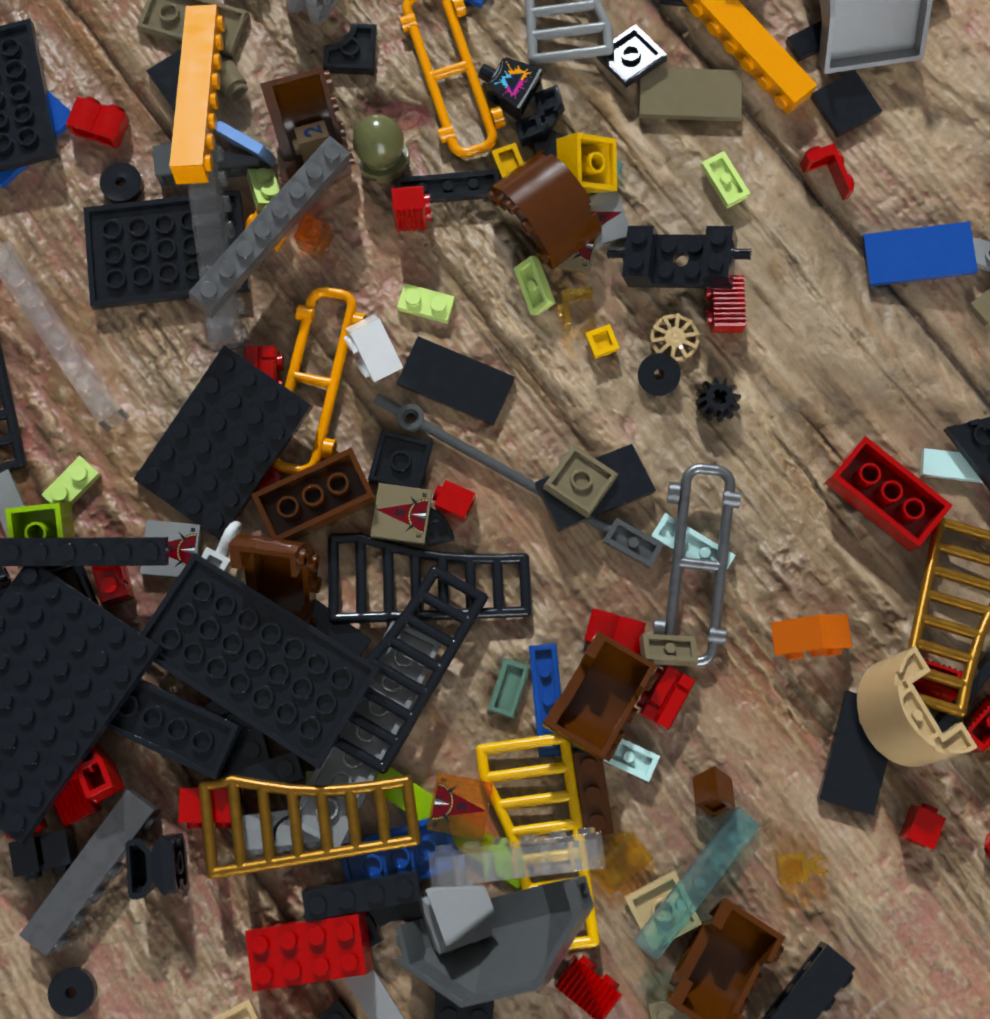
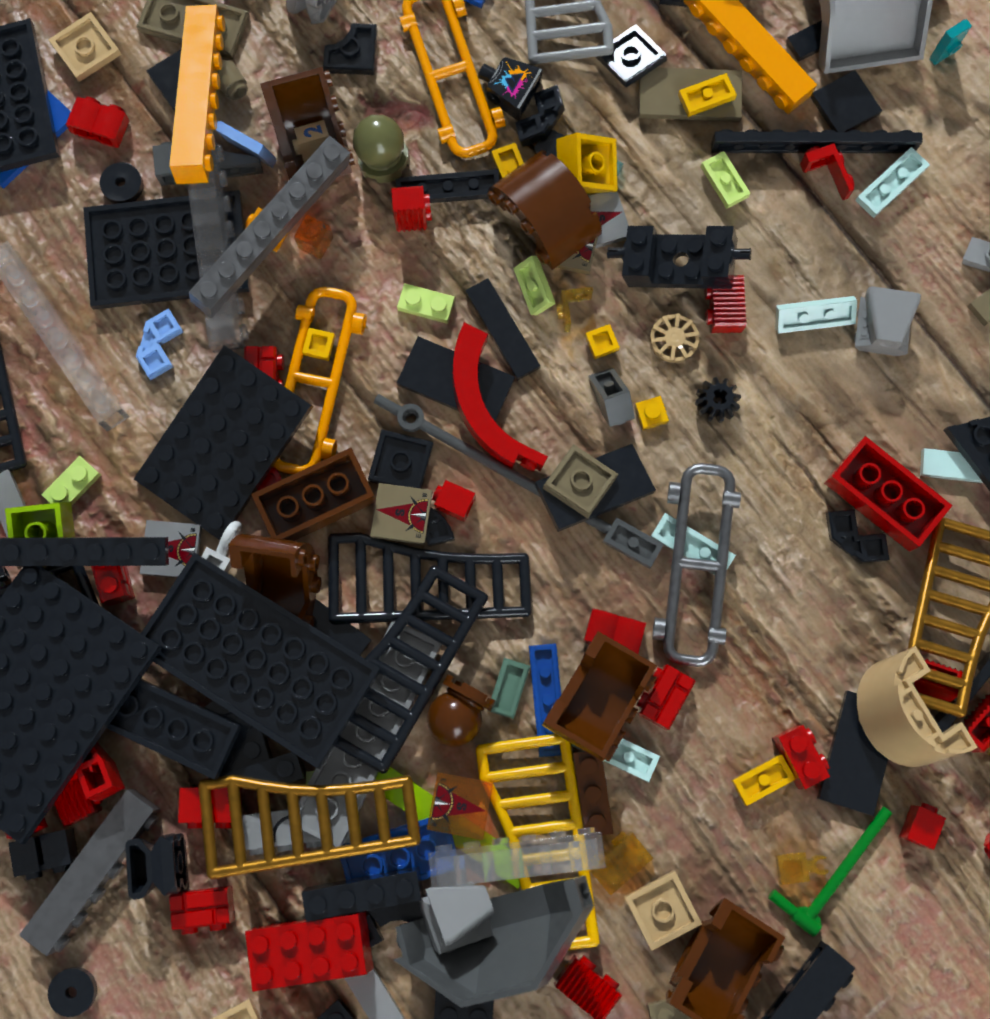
yellowish green plate [246,168,280,211] -> none
white brick [344,315,403,382] -> none
clear light blue tile [633,807,760,961] -> none
black piece [638,353,681,396] -> none
dark tan plate [639,633,699,667] -> none
reddish brown panel [693,766,735,817] -> none
orange brick [770,614,852,660] -> none
blue tile [862,221,978,287] -> none
none -> tan plate [48,12,121,82]
none -> light blue tile [136,308,184,380]
none -> red brick [169,886,235,935]
none -> yellow plate [302,328,336,361]
none -> reddish brown tile [427,674,496,747]
none -> red arch [452,322,548,472]
none -> black tile [465,278,540,381]
none -> dark grey slope [588,368,635,427]
none -> yellow plate [634,396,669,430]
none -> yellow plate [678,73,737,117]
none -> black plate [711,129,923,154]
none -> yellow plate [731,754,796,806]
none -> green bar [768,807,892,937]
none -> red brick [772,725,830,789]
none -> light aqua plate [775,296,857,334]
none -> black tile [826,509,890,564]
none -> light grey piece [854,287,921,356]
none -> light aqua plate [855,147,930,218]
none -> teal plate [930,19,972,65]

